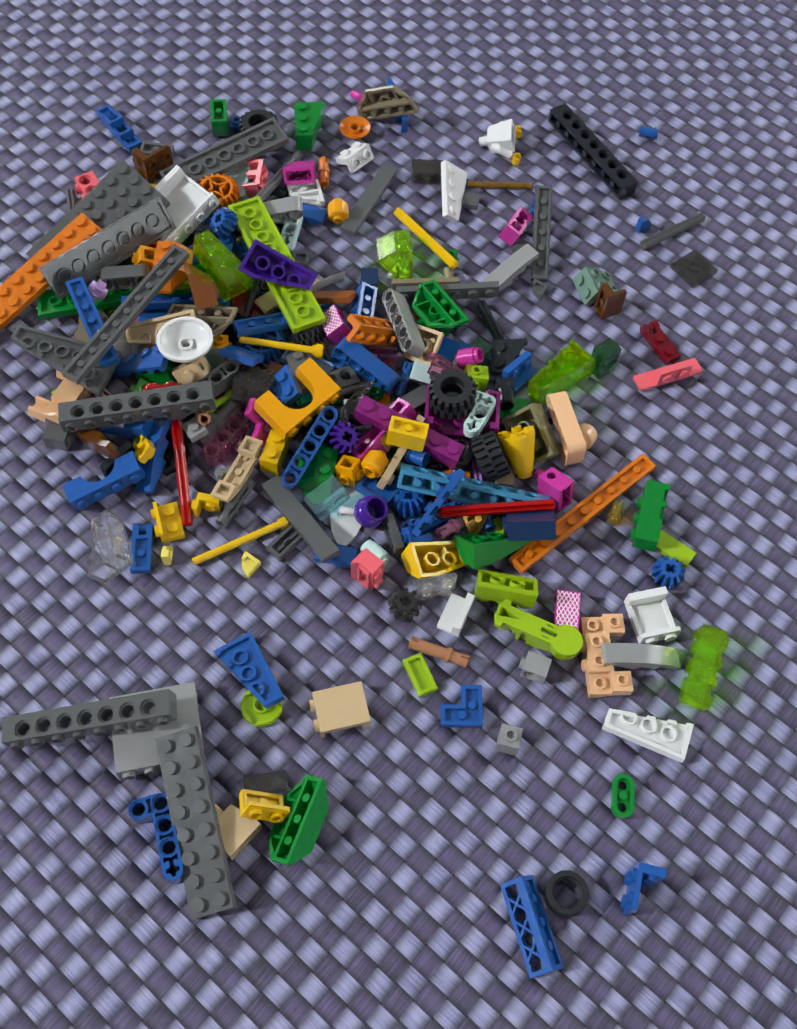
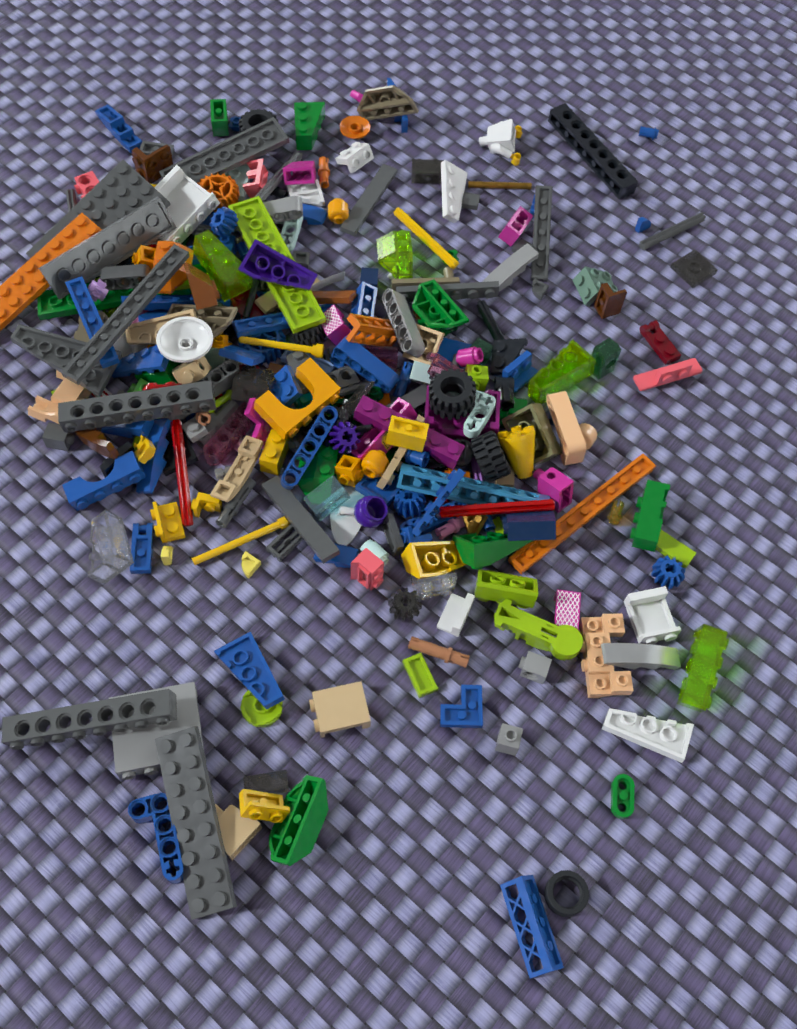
blue bracket [620,862,667,916] -> none

